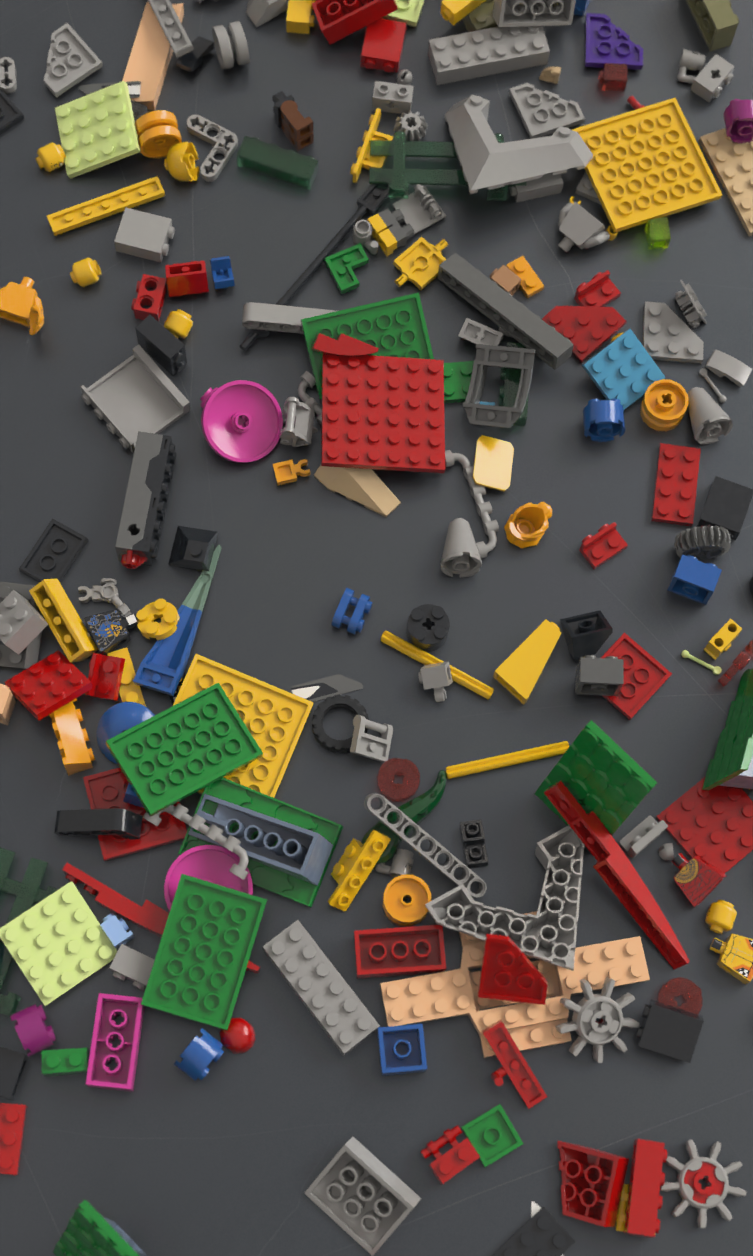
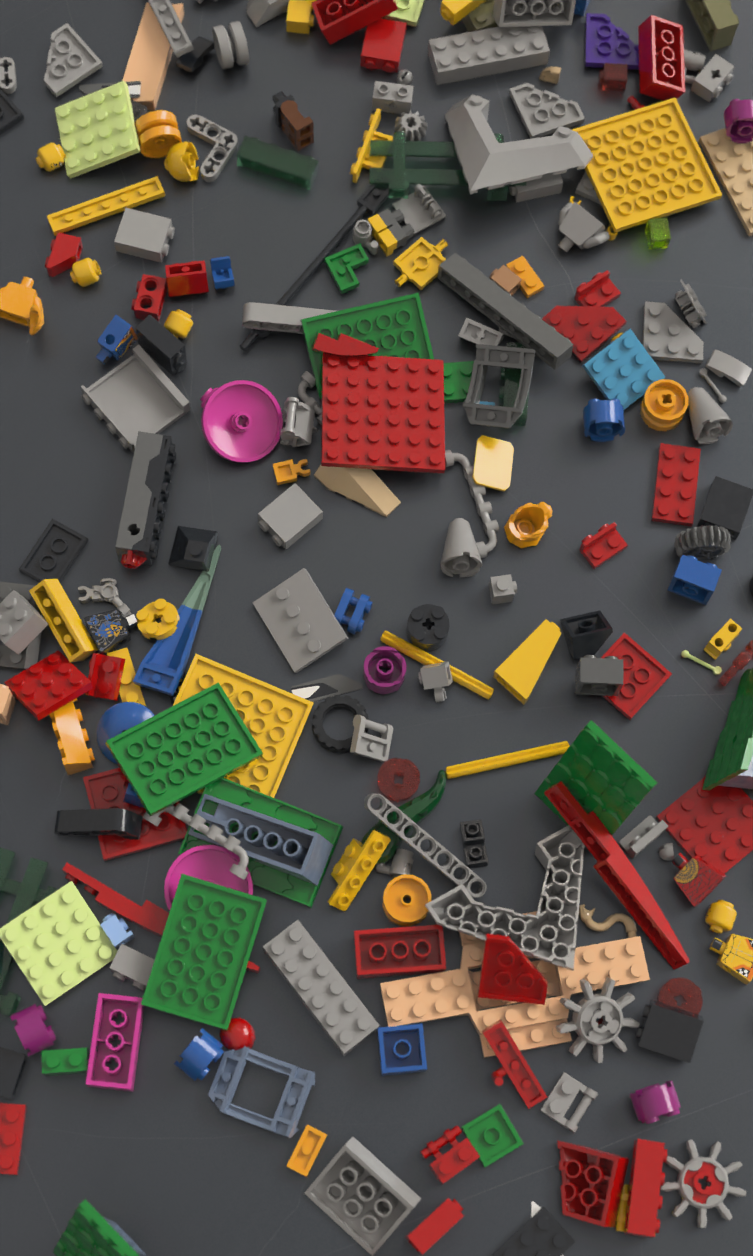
none -> red slope [45,232,83,277]
none -> blue torso [95,315,137,365]
none -> sand blue wedge [208,1046,315,1138]
none -> light grey plate [253,568,349,673]
none -> light grey brick [258,483,323,550]
none -> light orange plate [286,1125,327,1177]
none -> magenta brick [363,646,406,694]
none -> red brick [405,1198,464,1255]
none -> light grey brick [488,574,517,605]
none -> light grey plate [540,1072,598,1133]
none -> tan animal [579,905,637,938]
none -> magenta brick [629,1080,681,1124]
none -> red brick [638,15,685,101]

